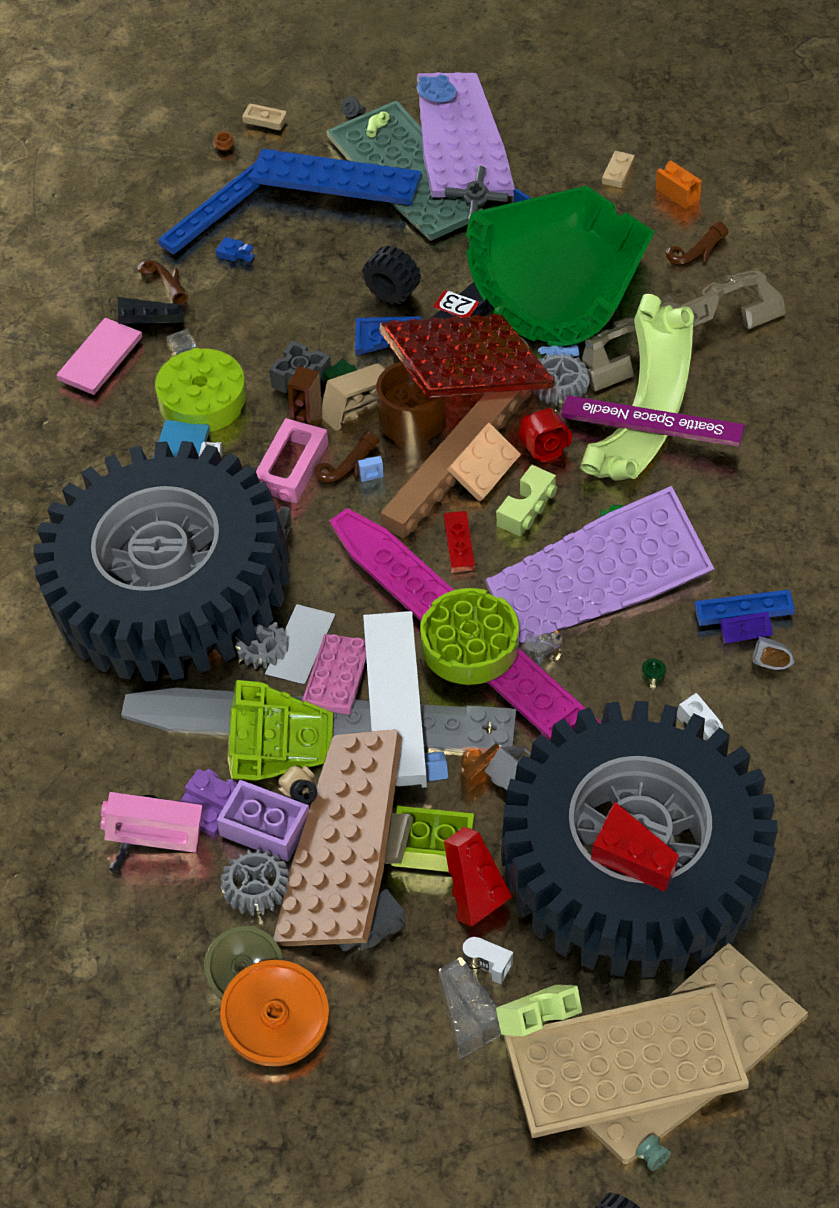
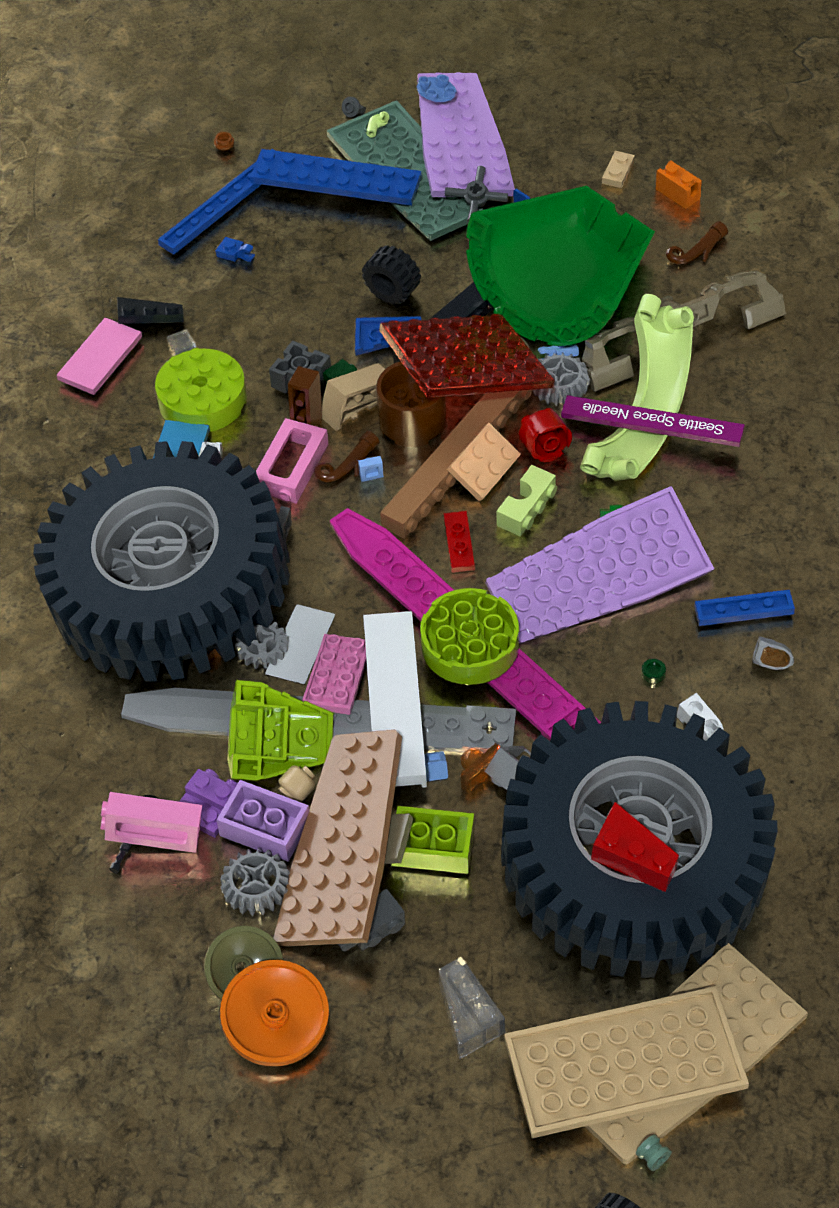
reddish brown plant [137,260,188,305] -> none
tan plate [242,103,288,130] -> none
black bush [290,779,317,803] -> none
sticker [433,290,479,319] -> none
red wedge [444,827,512,927] -> none
white leg [463,937,513,984] -> none
yellowish green arch [496,985,582,1037] -> none
clear animal [522,630,562,668] -> none
dark purple plate [719,612,773,644] -> none

